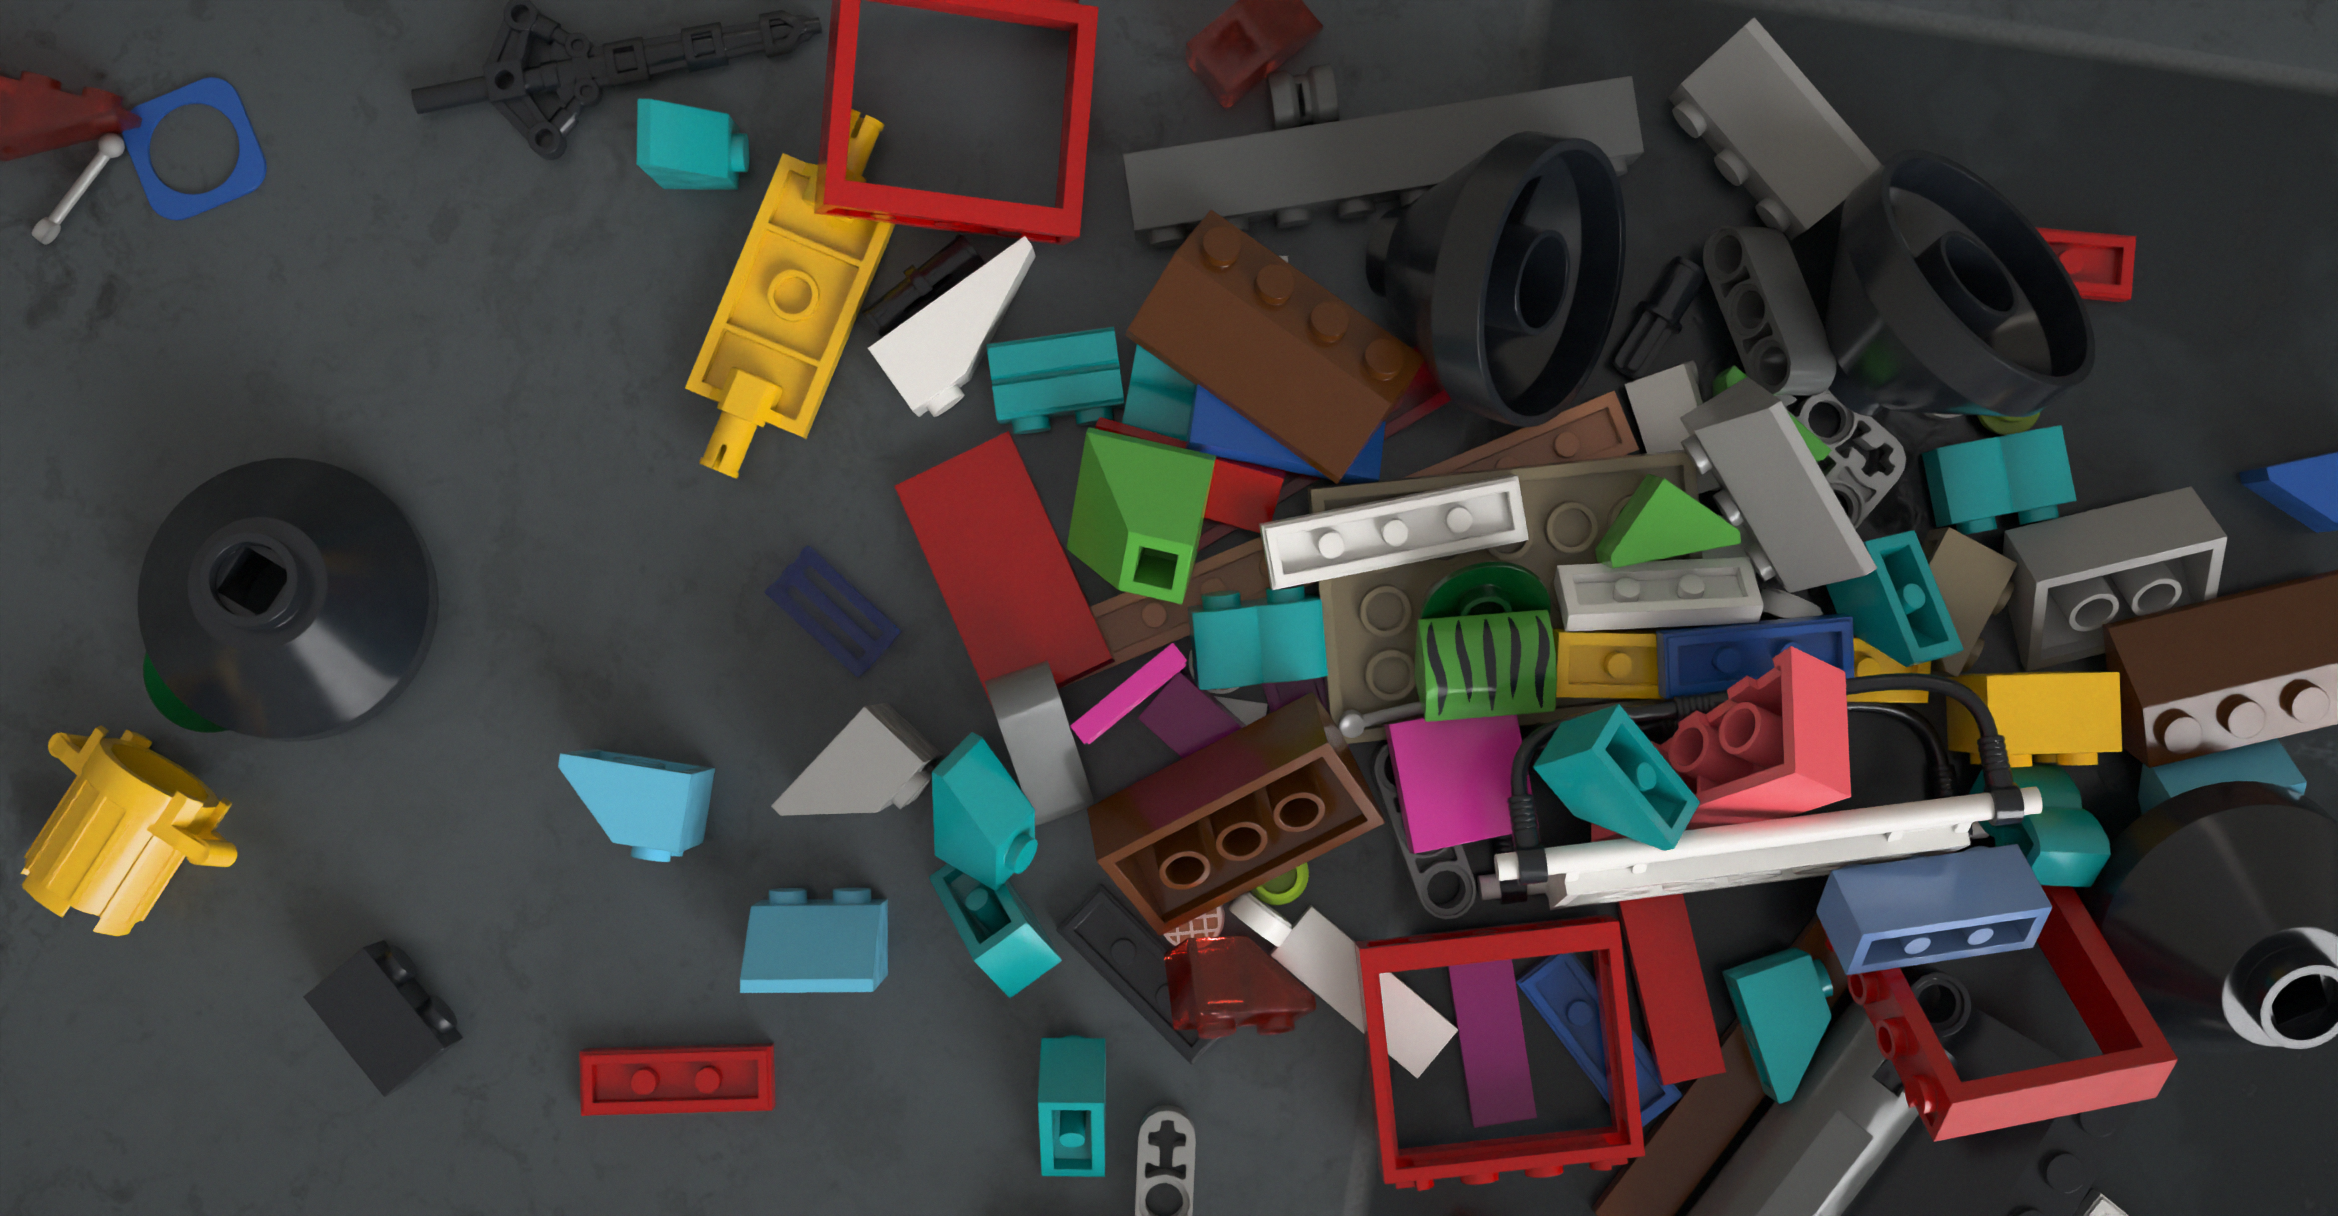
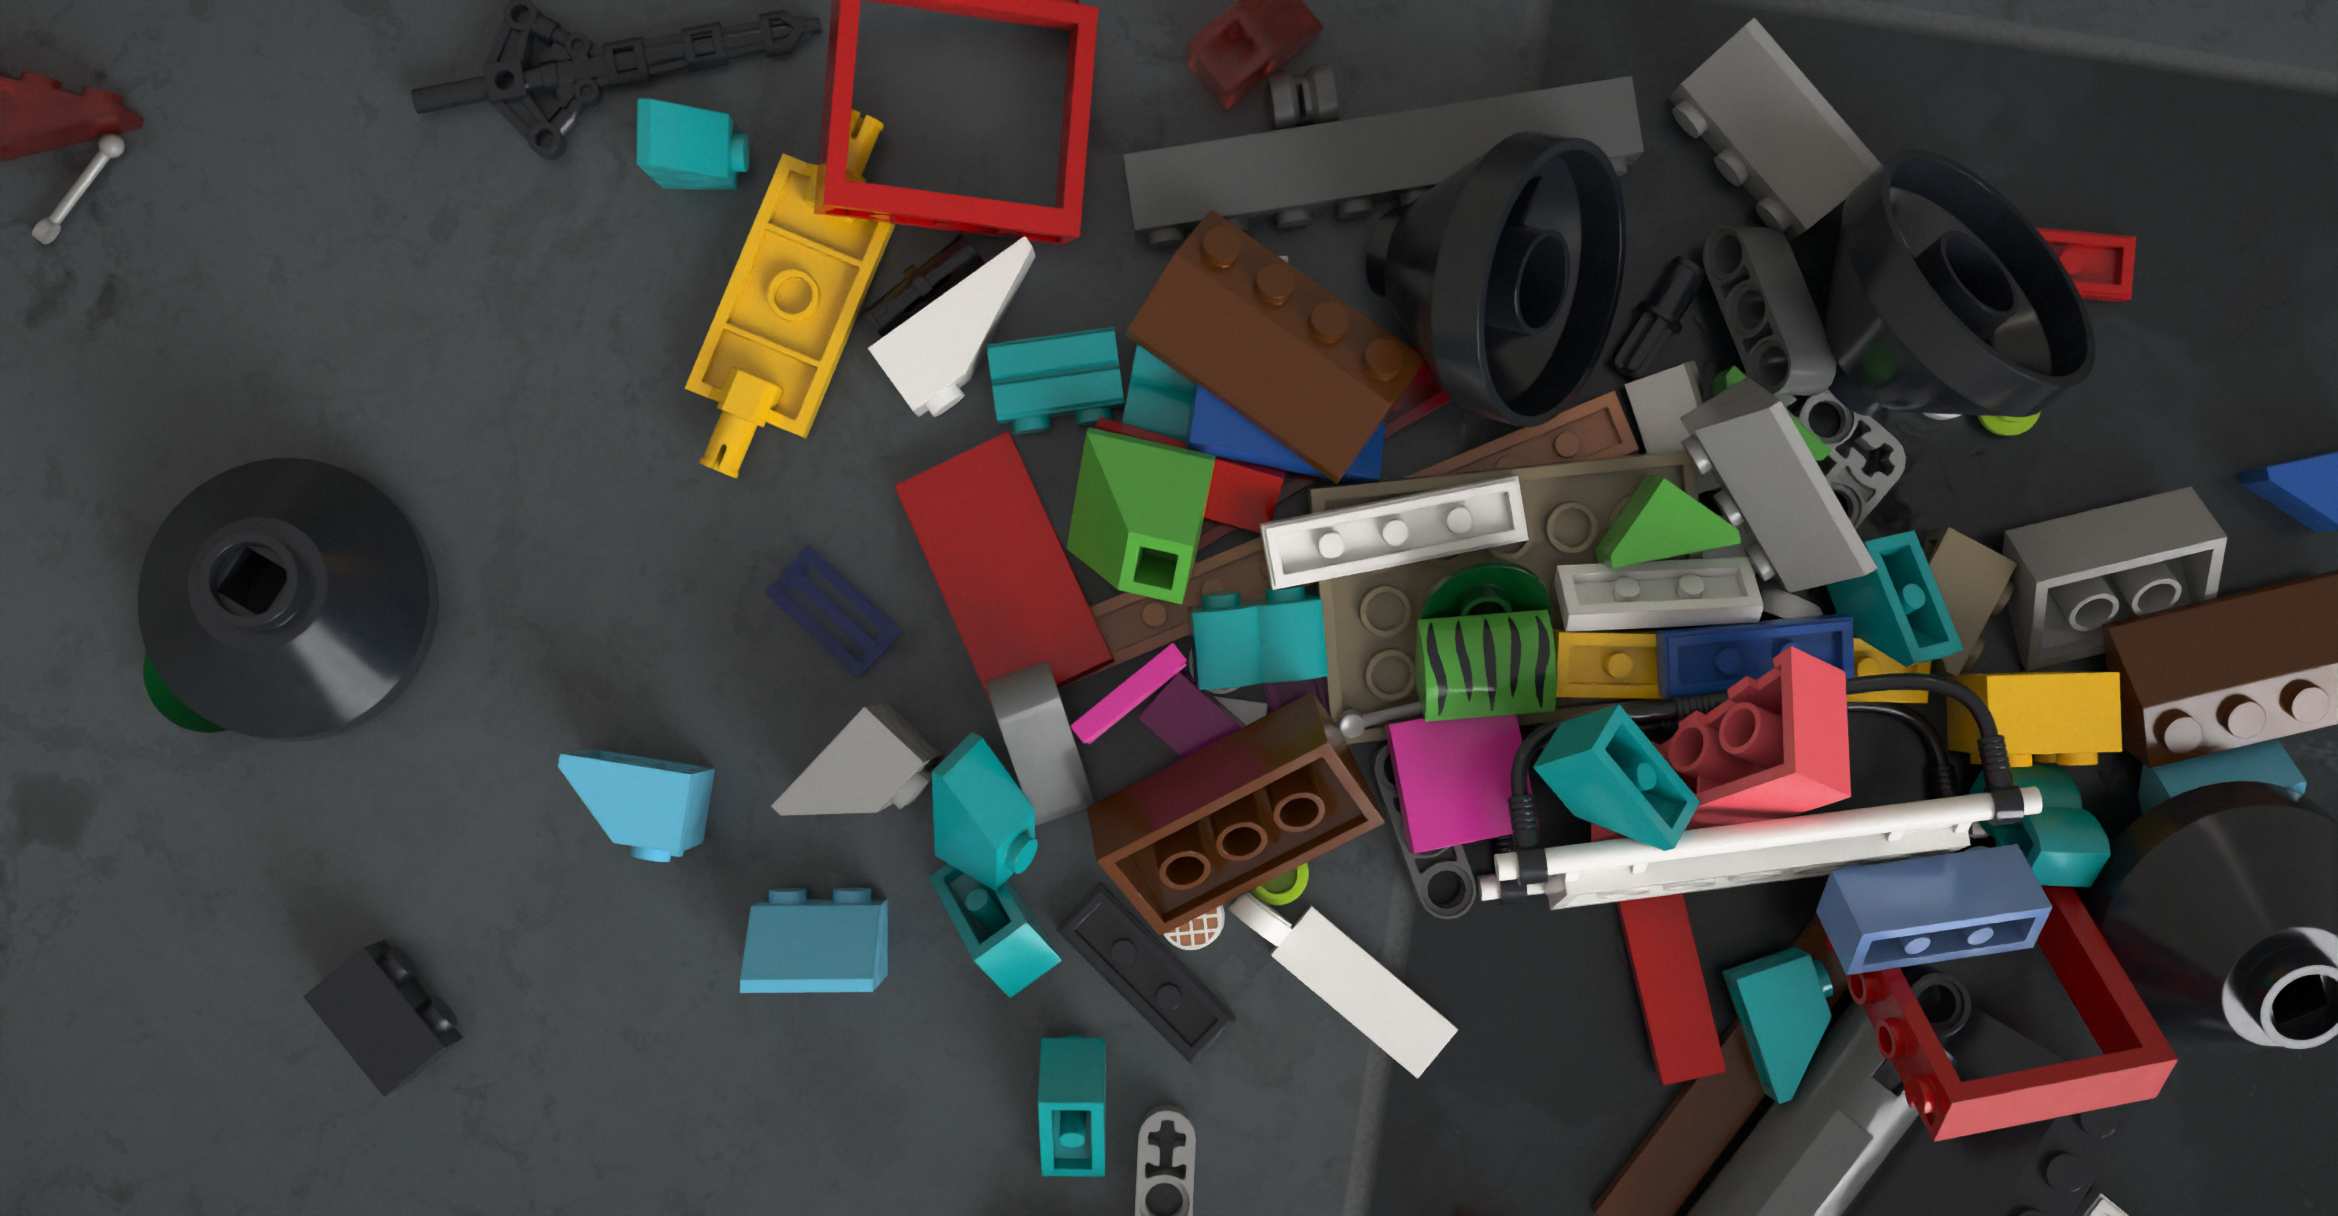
yellow container [21,725,237,936] -> none
blue piece [122,77,267,221] -> none
red tile [579,1043,776,1116] -> none
clear red slope [1164,936,1317,1039] -> none
red window [1354,914,1645,1191] -> none
magenta tile [1446,959,1537,1128] -> none
blue tile [1515,953,1683,1127] -> none
teal brick [1922,425,2077,535] -> none

